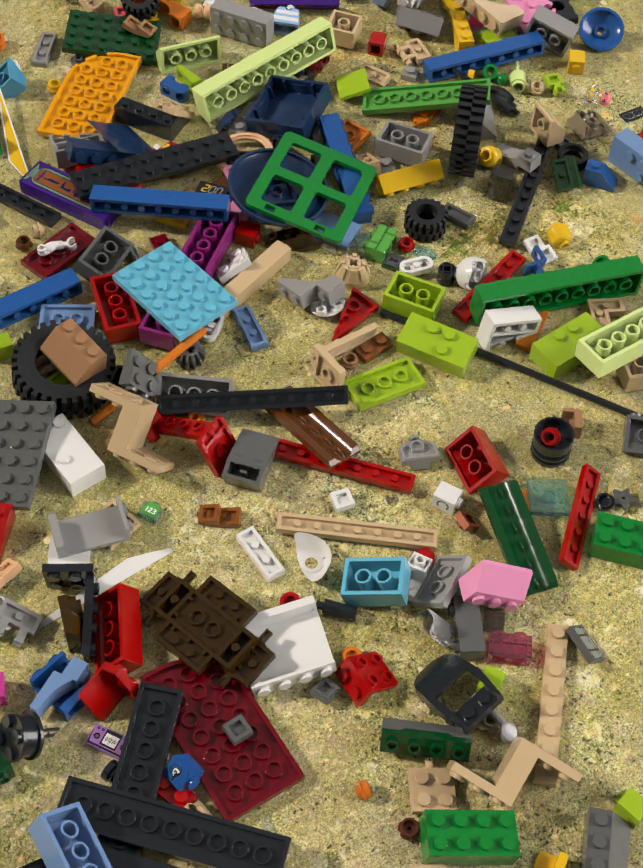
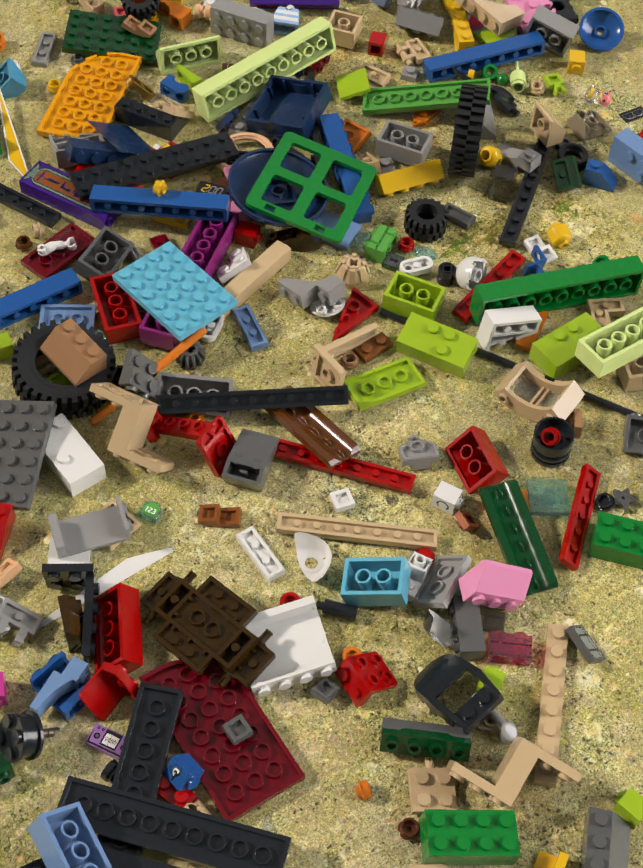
none -> pearl gold plate [126,75,155,100]
none -> yellow plate [153,180,167,197]
none -> tan window [493,361,585,422]

